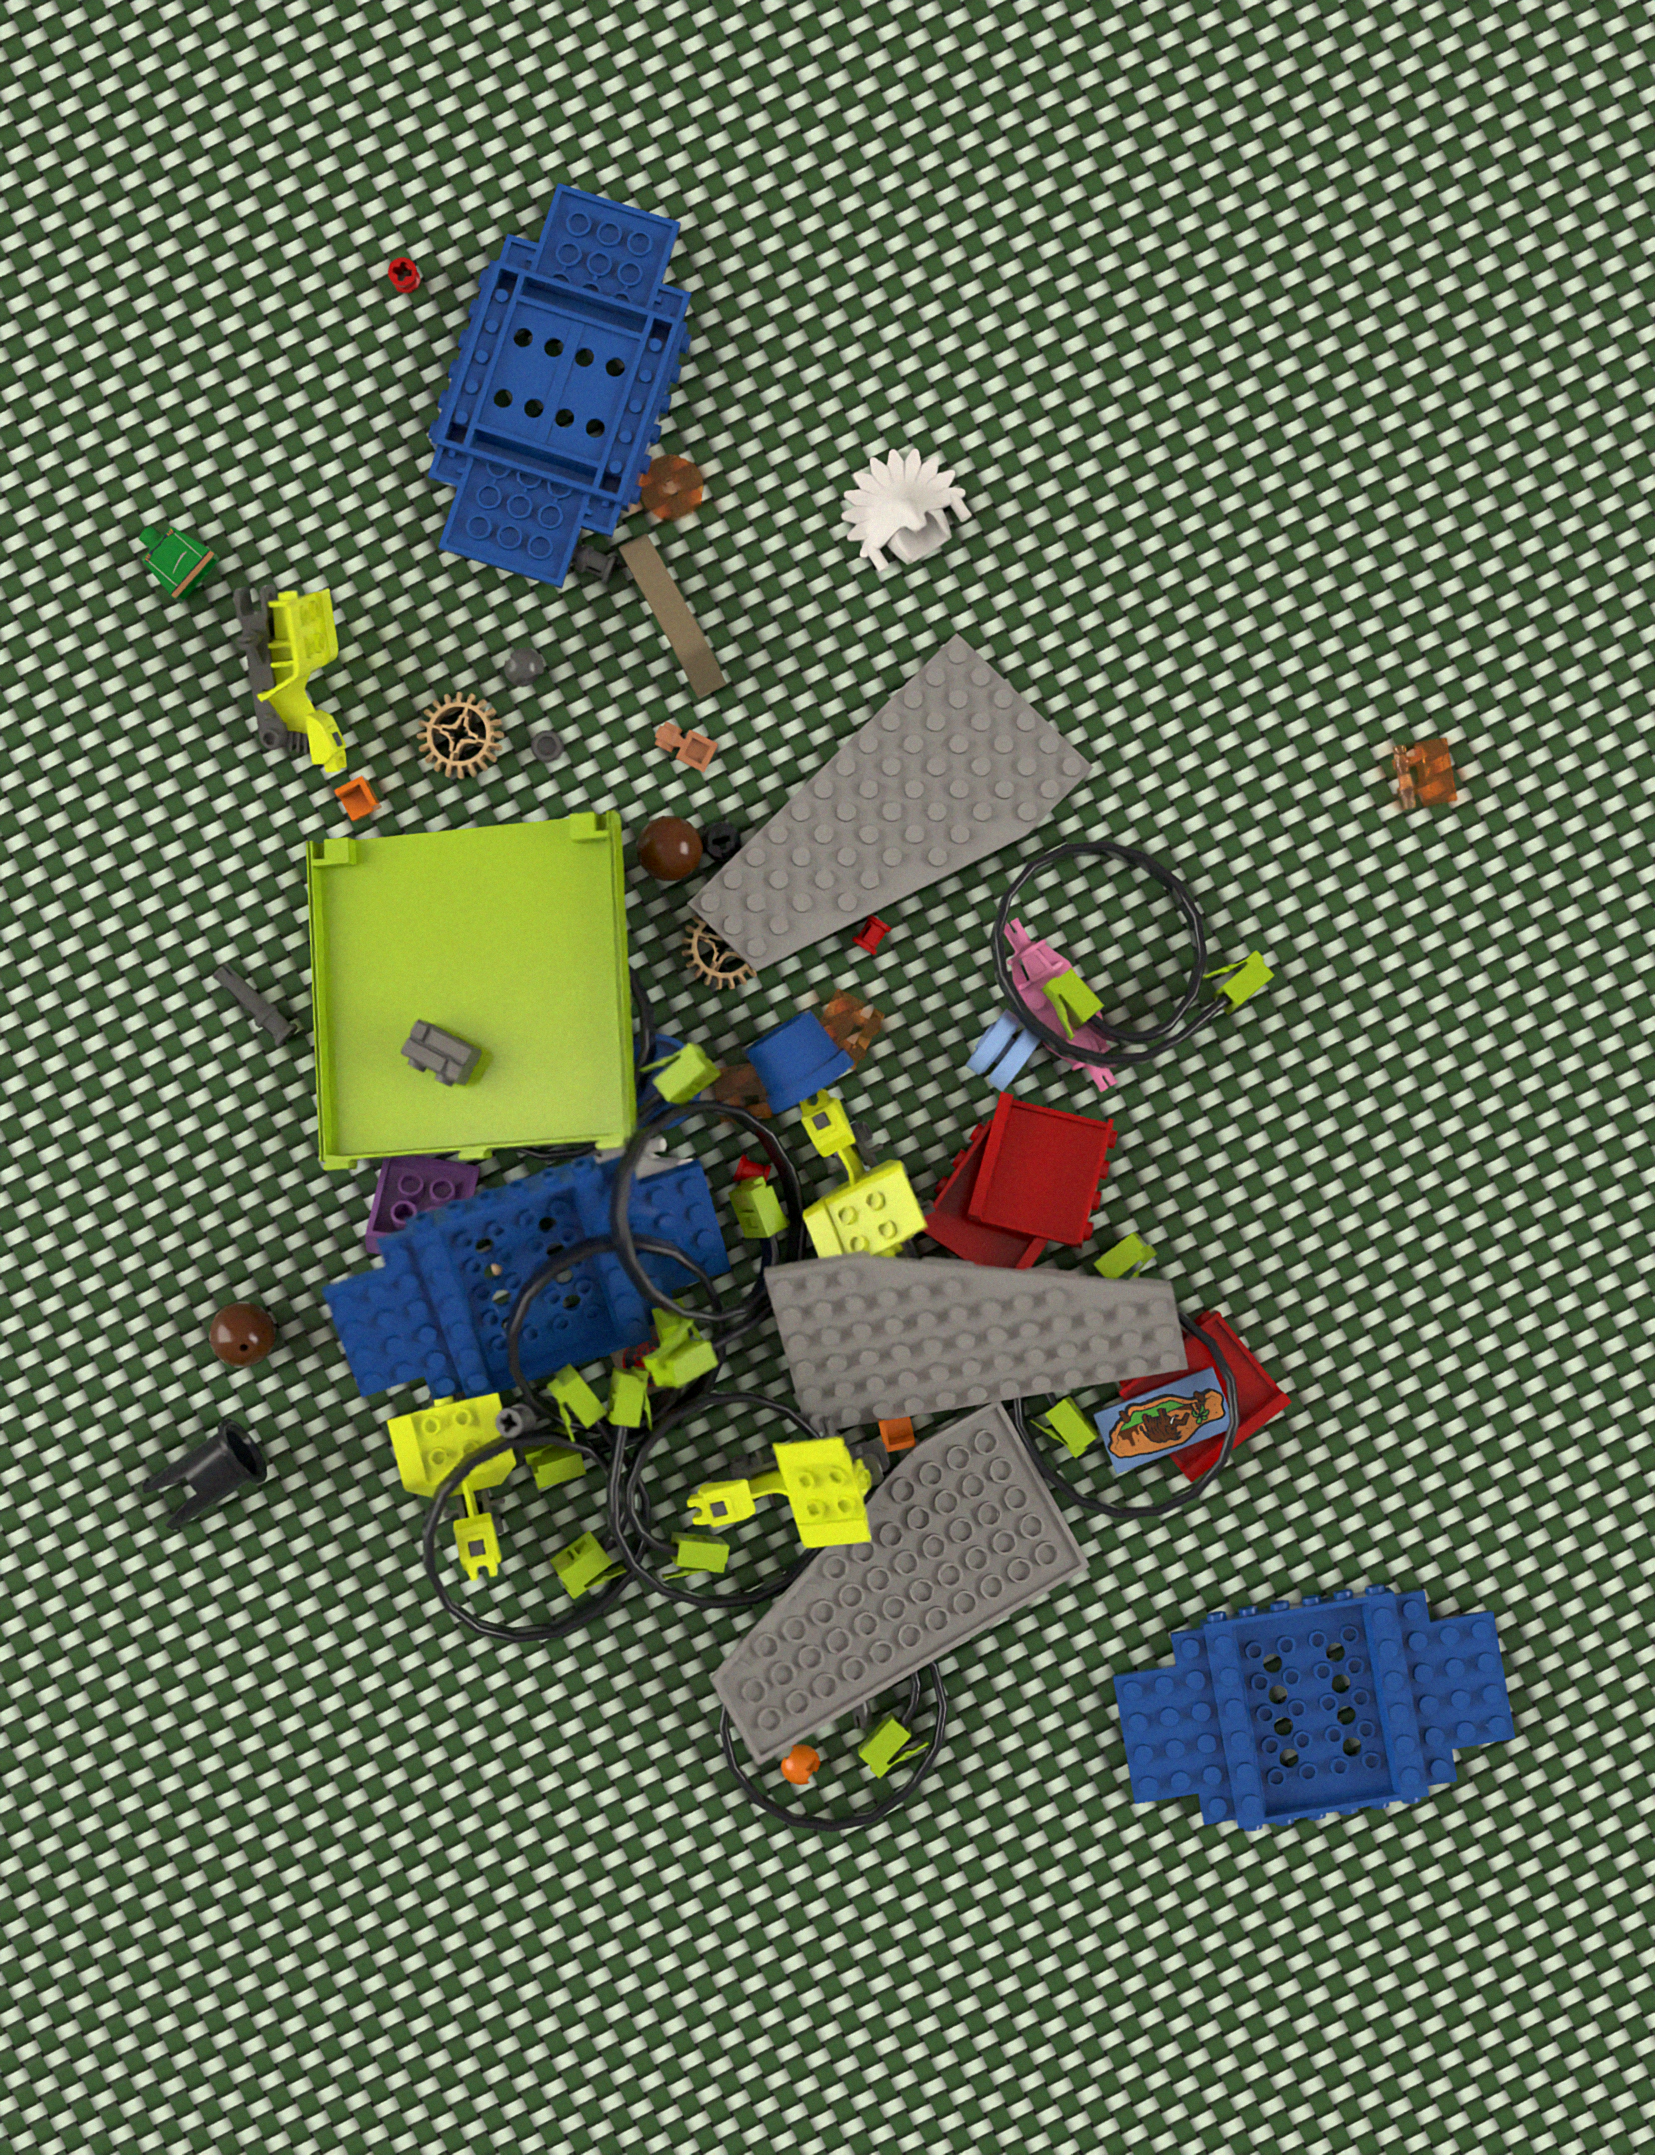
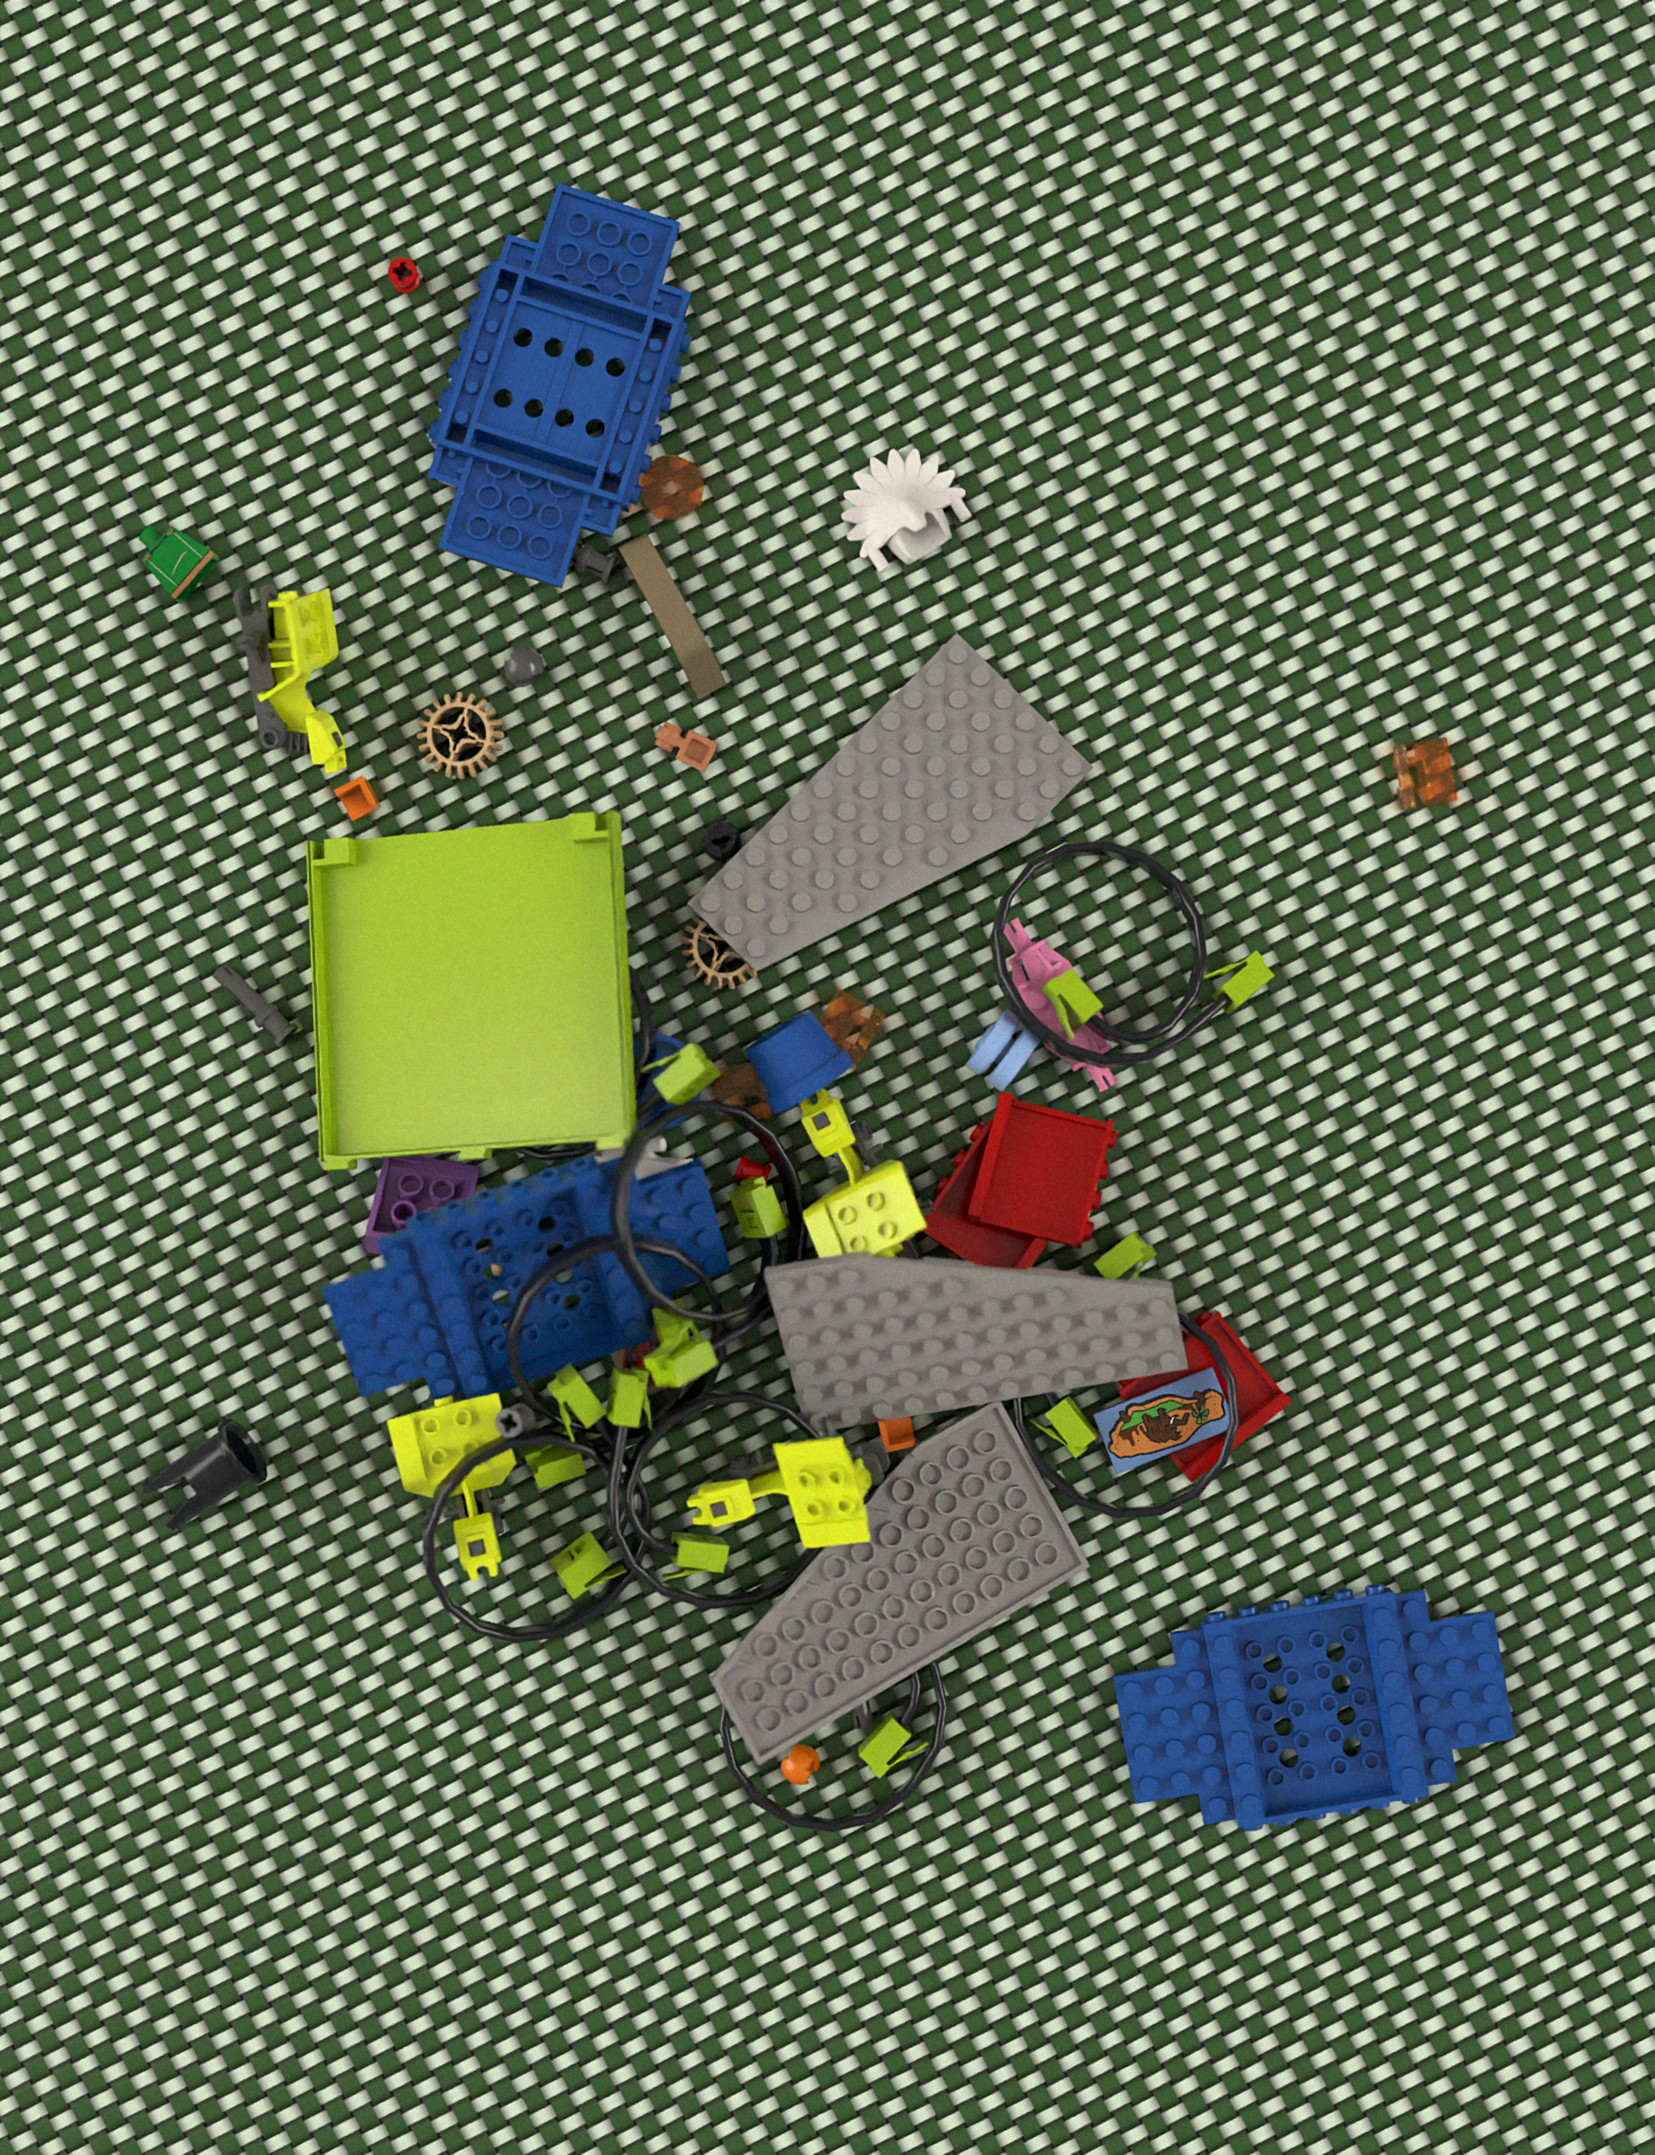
reddish brown piece [209,1302,276,1368] -> none
dark grey brick [401,1019,482,1087] -> none
dark grey tile [531,730,564,763] -> none
reddish brown piece [636,816,703,881] -> none
red bush [851,915,892,956] -> none

